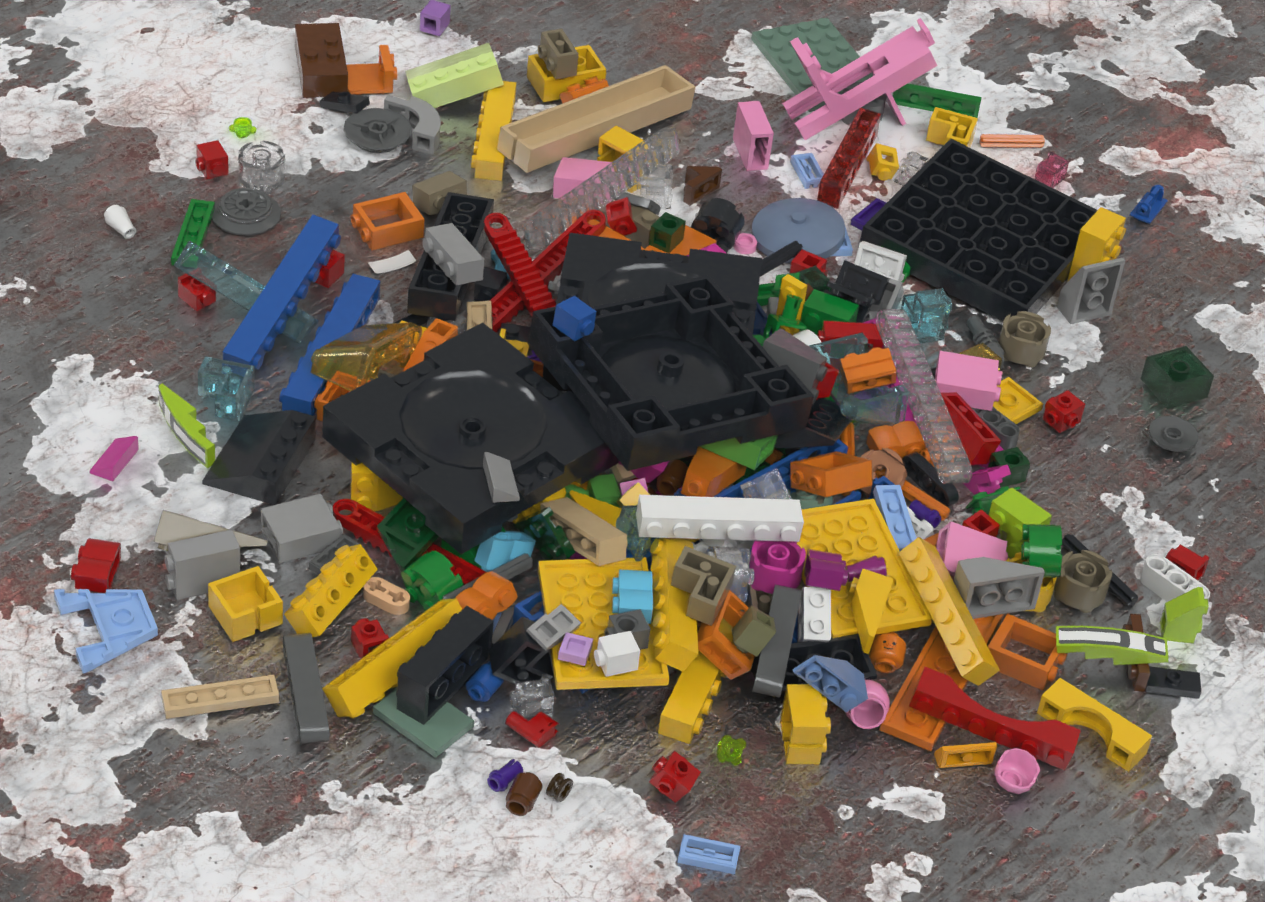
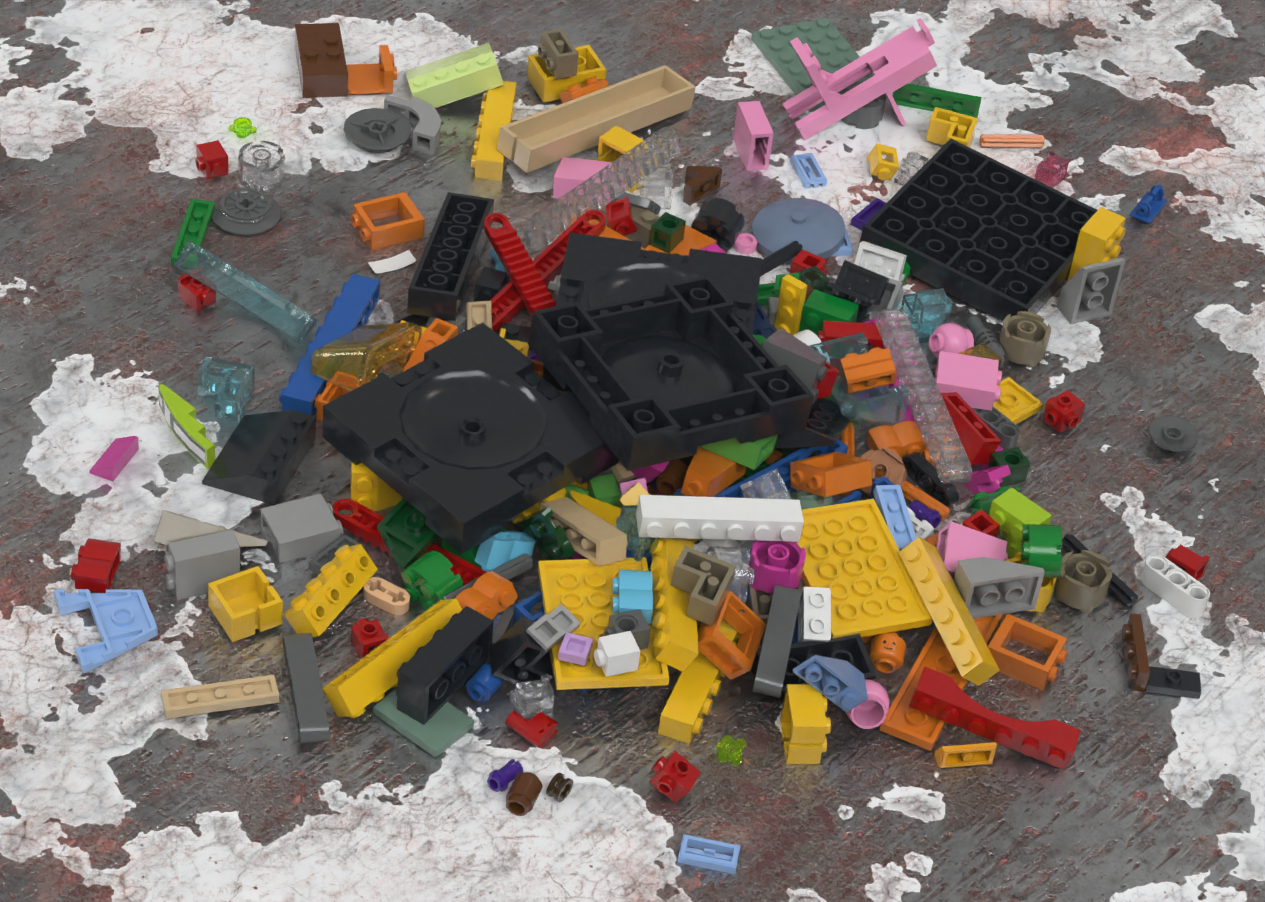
white cone [104,205,136,239] -> none
blue brick [222,214,341,377] -> none
red brick [315,250,345,288] -> none
black plate [320,91,370,113] -> none
dark tan brick [412,171,467,216] -> none
medium lavender brick [420,0,451,36] -> none
light grey brick [423,223,484,285] -> none
light grey slope [483,452,520,503] -> none
blue brick [553,296,597,341] -> none
olive brick [732,605,776,657] -> none
green bracket [763,294,807,339] -> none
magenta brick [804,549,848,591] -> none
clear red brick [817,108,881,209] -> none
magenta cone [845,555,887,582] -> none
yellow slope [849,569,893,654] -> none
bright pink hair [994,748,1040,794] -> none
yellow arch [1037,678,1152,772] -> none
slope [1056,626,1169,665] -> none
clear green brick [1141,346,1214,409] -> none
lime slope [1160,587,1208,643] -> none
none -> bright pink piece [929,323,974,360]

